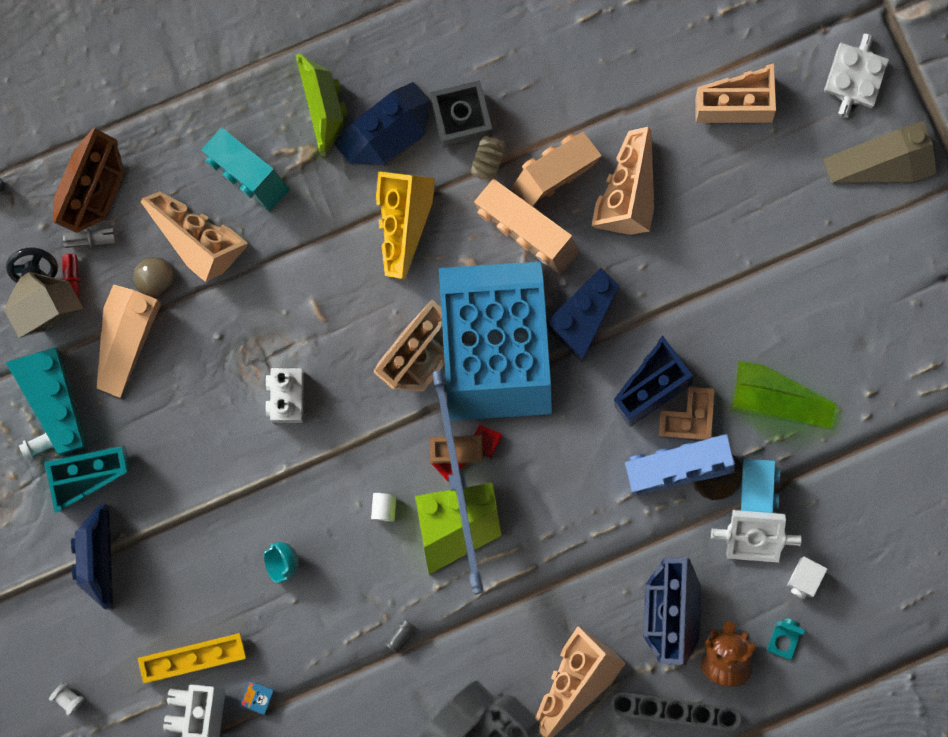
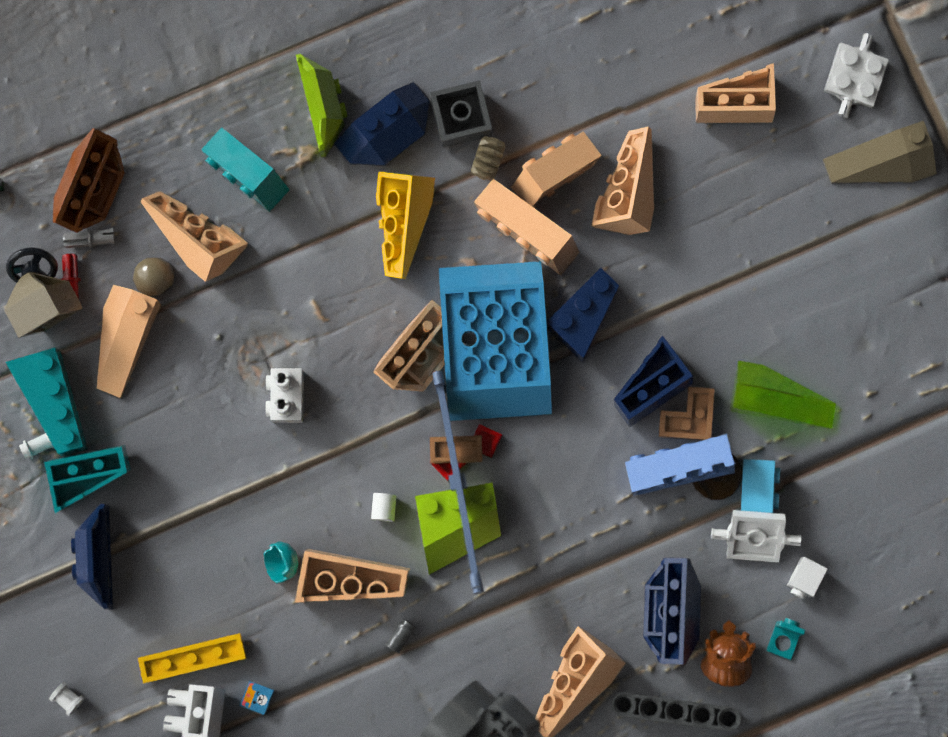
none -> light nougat wedge [295,549,410,603]

